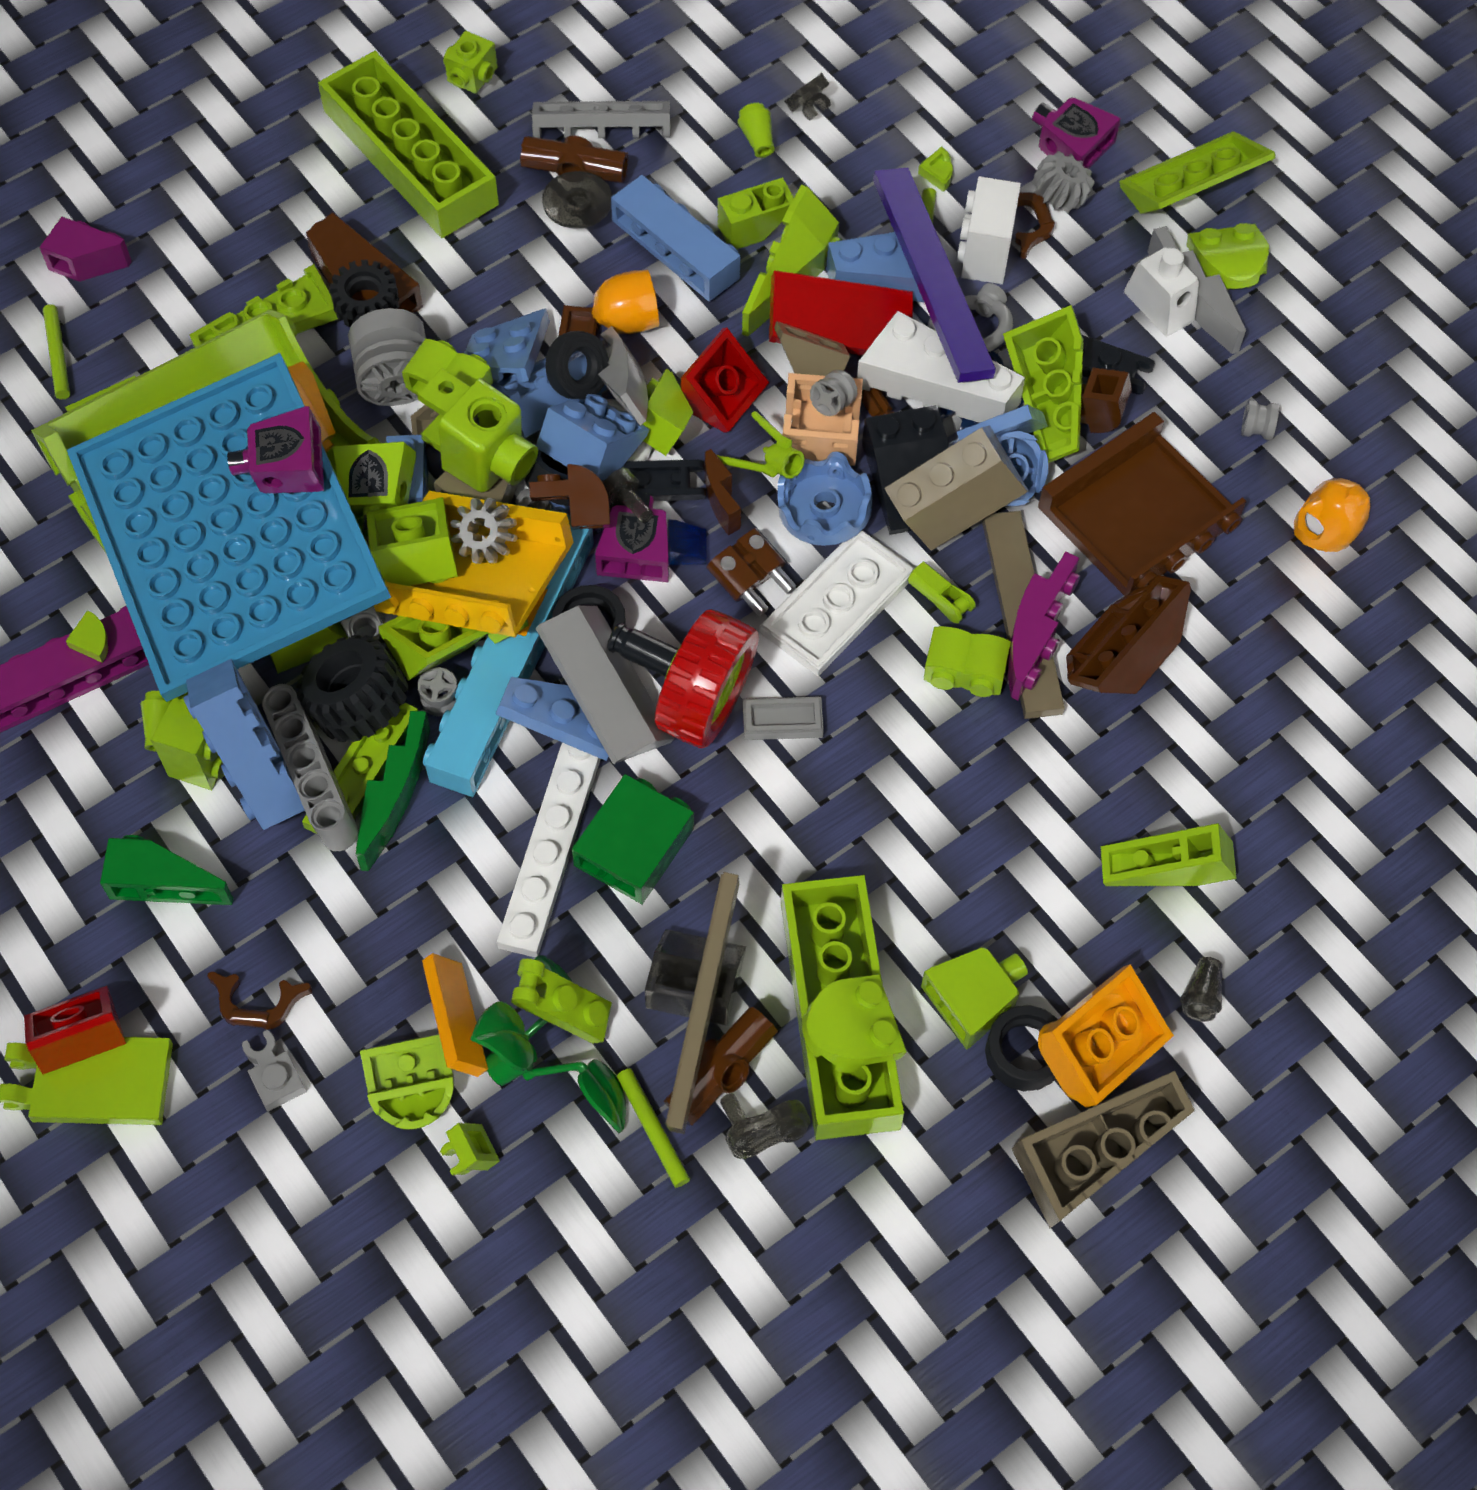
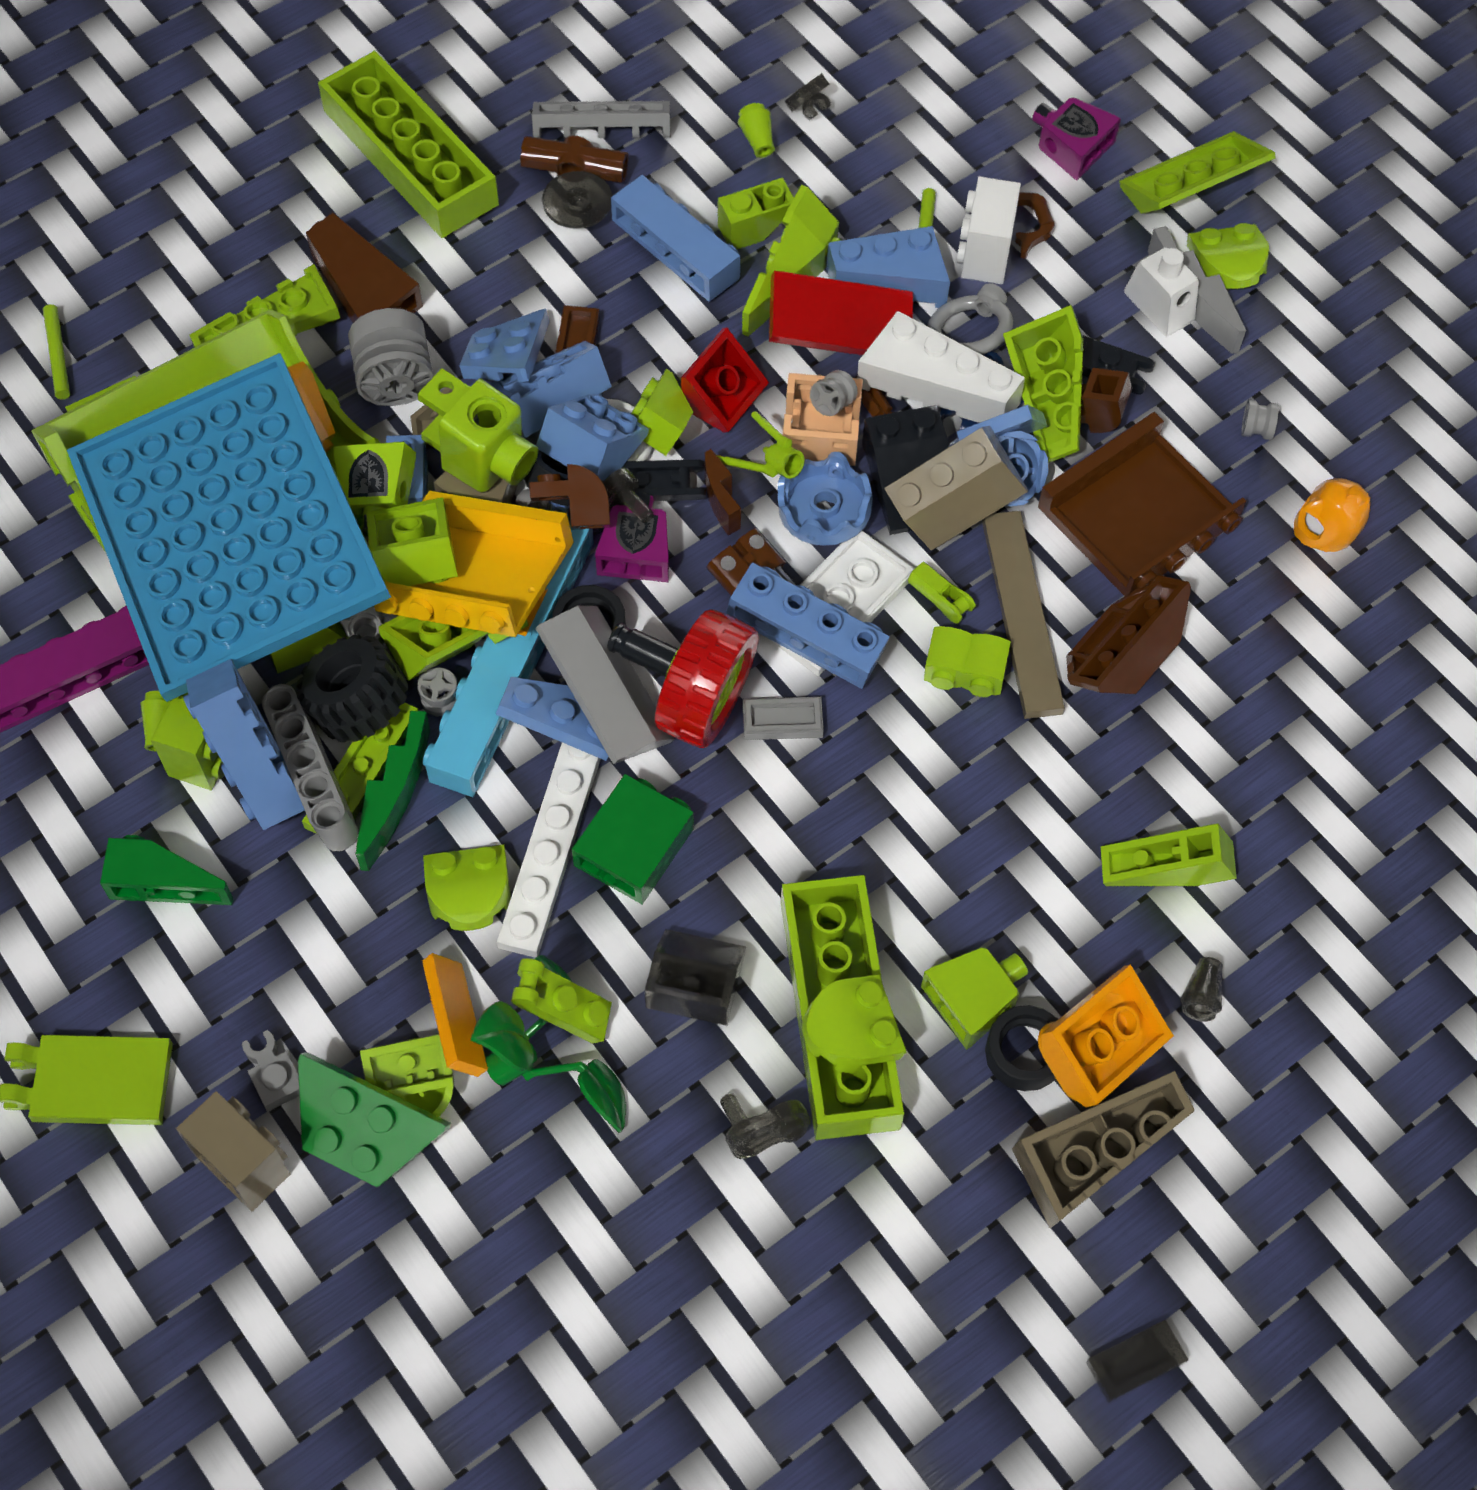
red slope [24,986,127,1075] -> none
magenta slope [39,216,132,282] -> none
lime tile [66,610,108,663] -> none
reddish brown helmet [207,971,312,1030] -> none
magenta torso [227,406,324,494] -> none
black tyre [330,260,399,328] -> none
lime brick [402,339,493,395] -> none
lime tile [440,1123,500,1175] -> none
lime brick [443,30,497,94] -> none
light grey gear [450,498,517,564] -> none
black tyre [545,331,609,399] -> none
light orange piece [592,270,660,334] -> none
light grey slope [598,326,648,425] -> none
lime bar [617,1068,690,1188] -> none
reddish brown piece [664,1007,778,1126] -> none
dark tan tile [666,872,740,1134] -> none
clear blue slope [668,519,706,565] -> none
dark tan slope [774,321,850,376] -> none
dark purple tile [873,167,996,383] -> none
lime tile [918,146,953,192] -> none
magenta slope [1008,551,1080,701] -> none
light grey gear [1032,151,1094,213] -> none
none -> dark tan brick [176,1091,291,1212]
none -> green wing [298,1052,452,1187]
none -> lime slope [423,844,511,931]
none -> medium blue brick [726,562,890,689]
none -> clear smoke tile [1086,1319,1188,1404]

